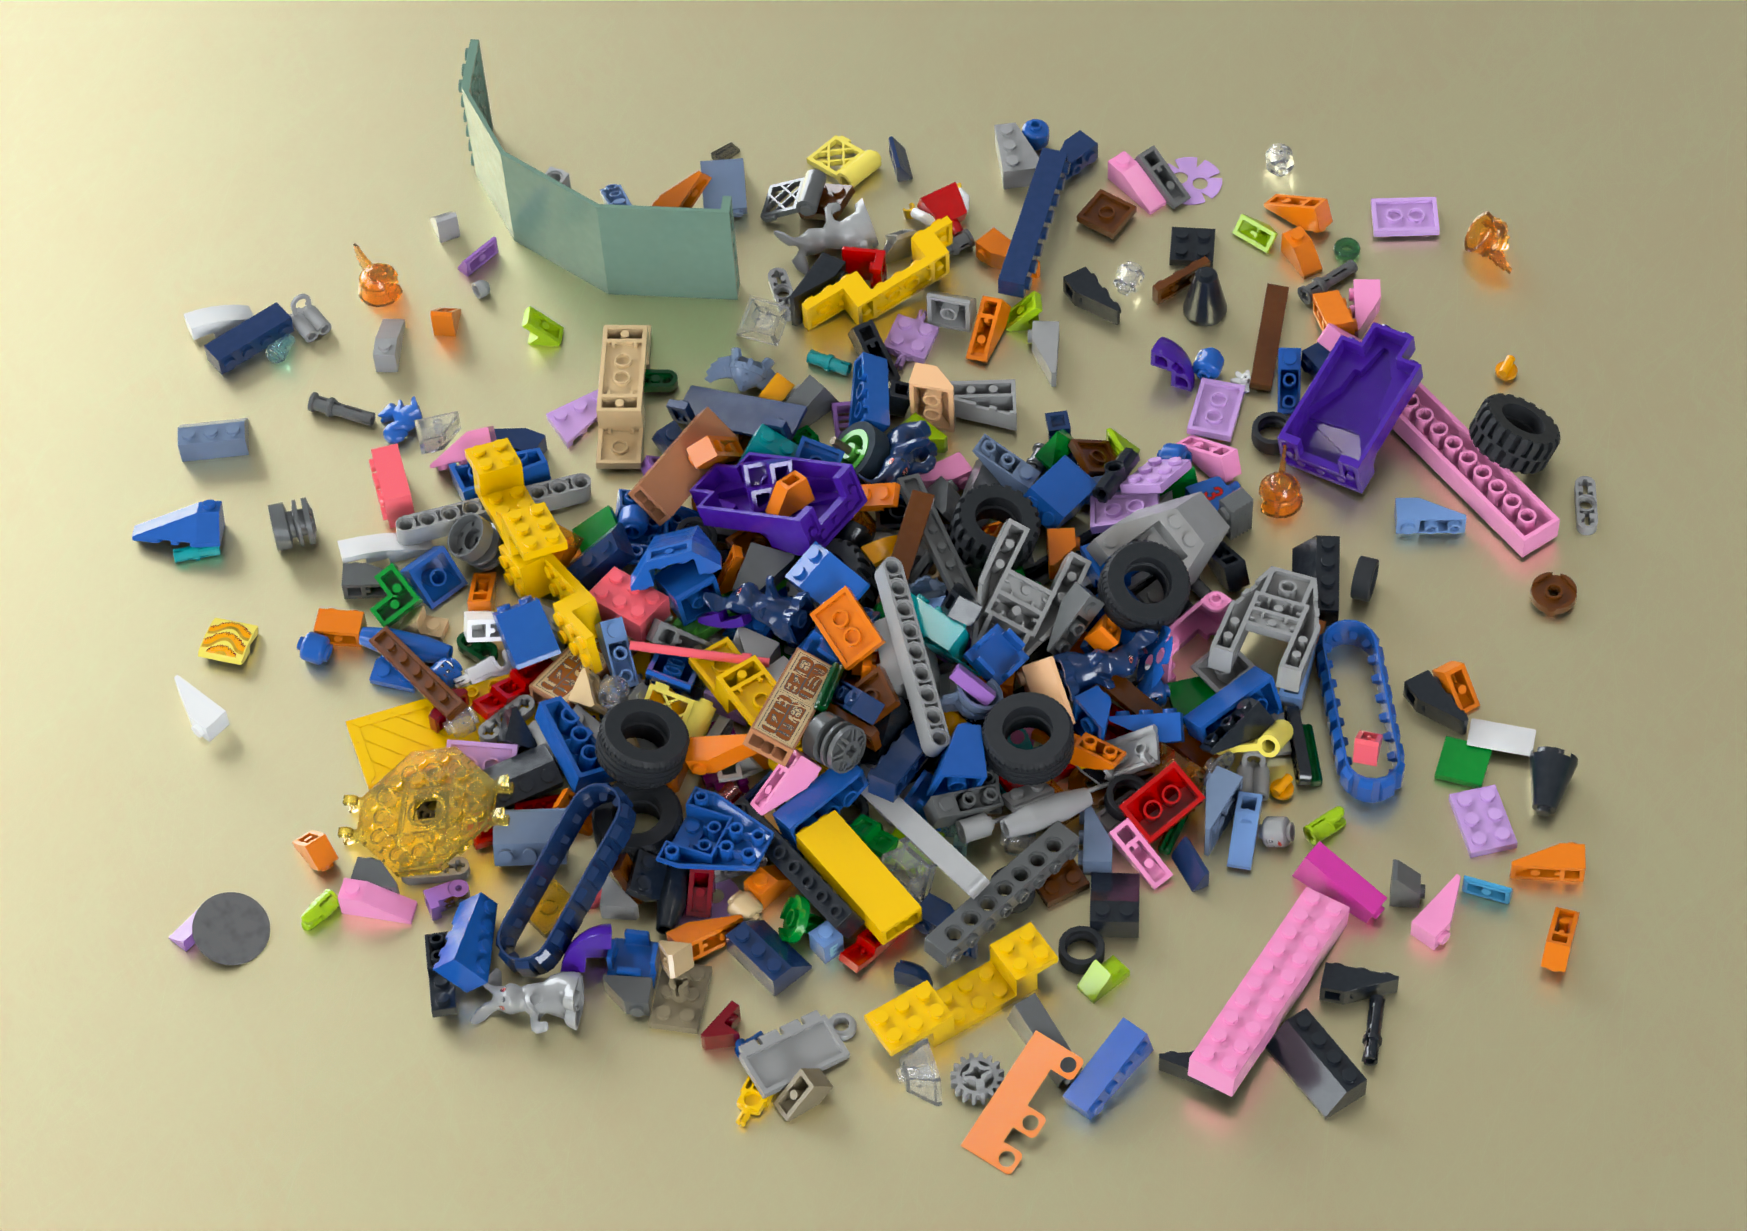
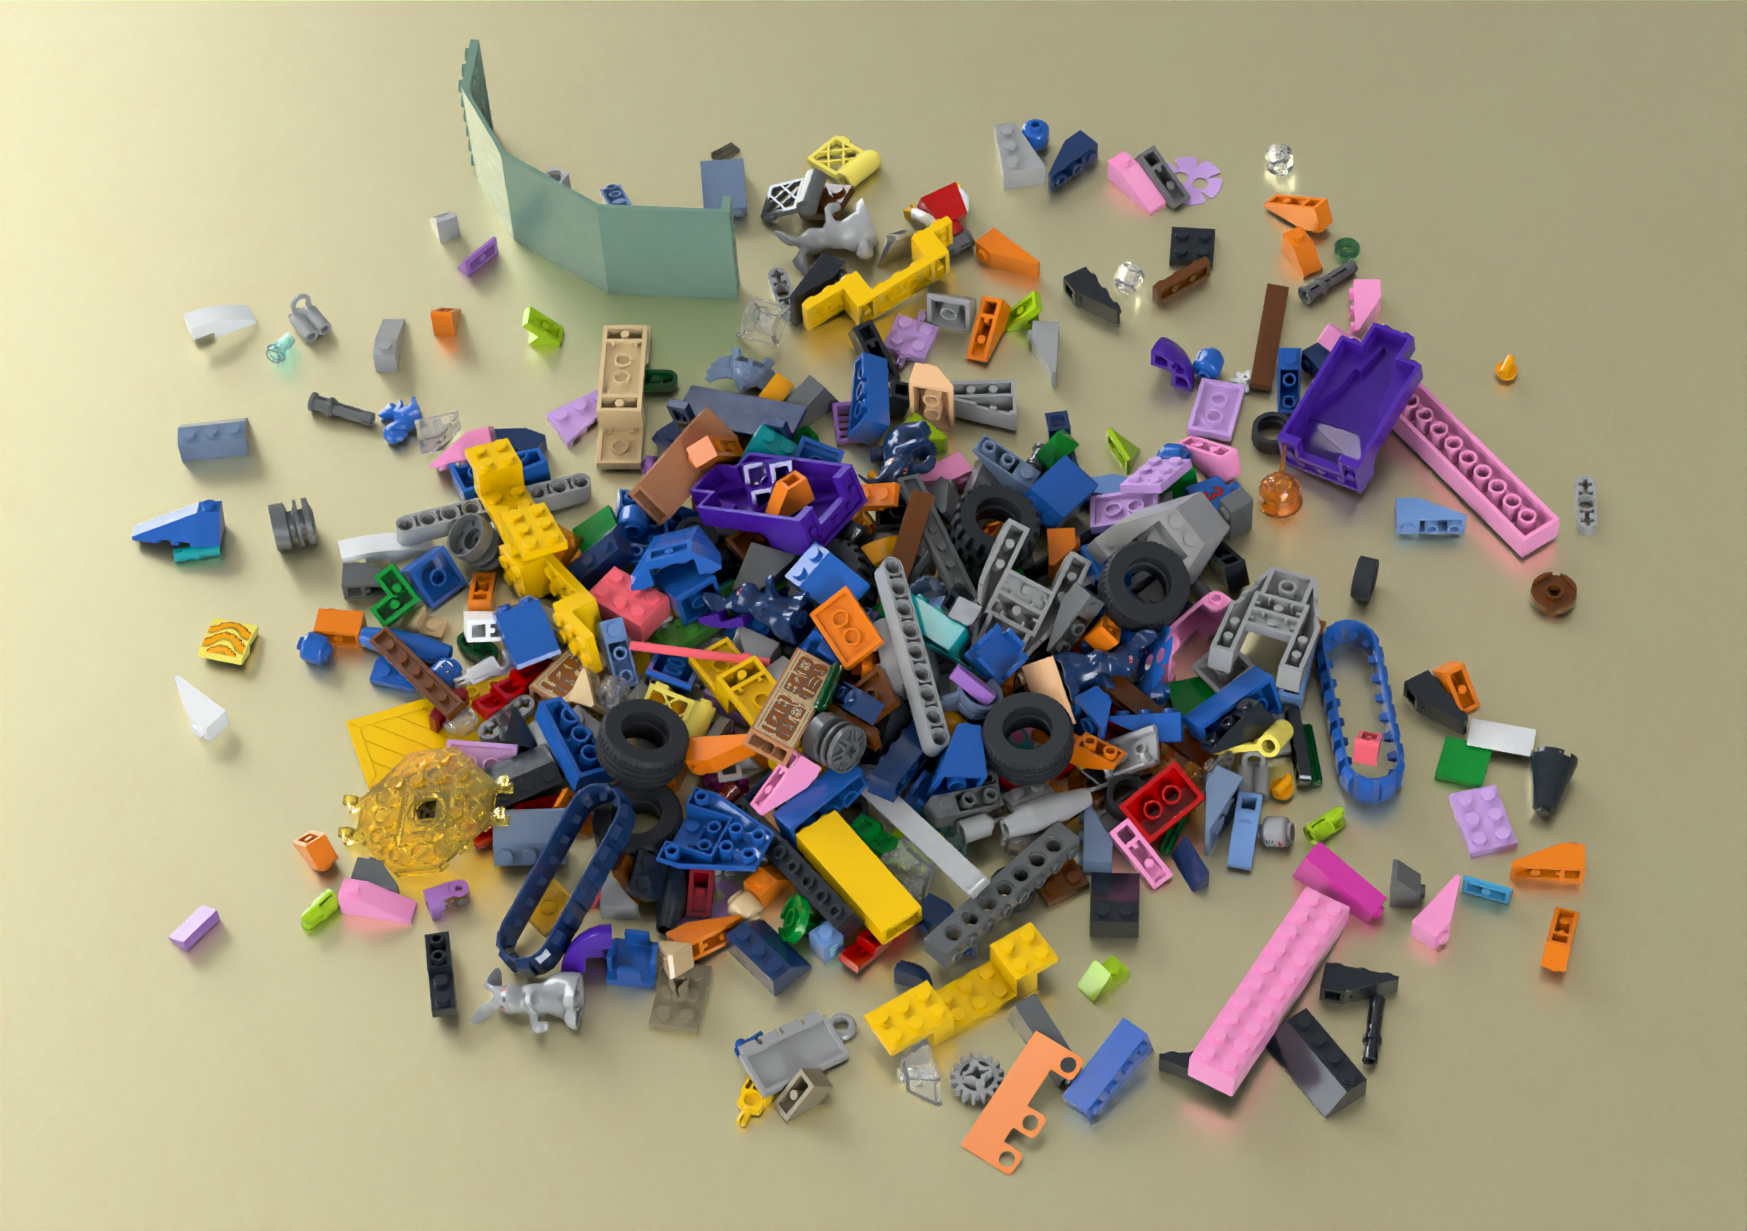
flat silver sticker [192,892,270,965] -> none
dark blue brick [204,302,294,375] -> none
clear orange helmet [353,244,403,307] -> none
coral brick [369,443,415,528] -> none
light grey beam [399,857,470,885] -> none
blue wedge [433,892,498,993] -> none
light grey hinge [472,280,490,299] -> none
dark grey slope [603,975,654,1017] -> none
dark grey slope [645,618,713,658] -> none
orange slope [652,171,712,208] -> none
dark red slope [701,1001,741,1050] -> none
orange slope [717,544,745,595] -> none
teal pin [806,349,852,376] -> none
wheel [829,421,890,484] -> none
red bracket [842,246,887,289] -> none
dark blue slope [888,136,913,182] -> none
dark blue brick [998,147,1071,298] -> none
black tyre [1058,926,1105,975] -> none
reddish brown plate [1068,439,1117,477] -> none
reddish brown plate [1077,189,1137,239] -> none
black piece [1092,447,1140,503] -> none
black cone [1183,267,1227,326] -> none
lime slope [1232,214,1278,253] -> none
black slope [1292,535,1340,627] -> none
orange brick [1312,290,1358,336] -> none
lavender plate [1371,197,1440,237] -> none
clear orange helmet [1464,211,1512,274] -> none
black tyre [1469,393,1561,474] -> none

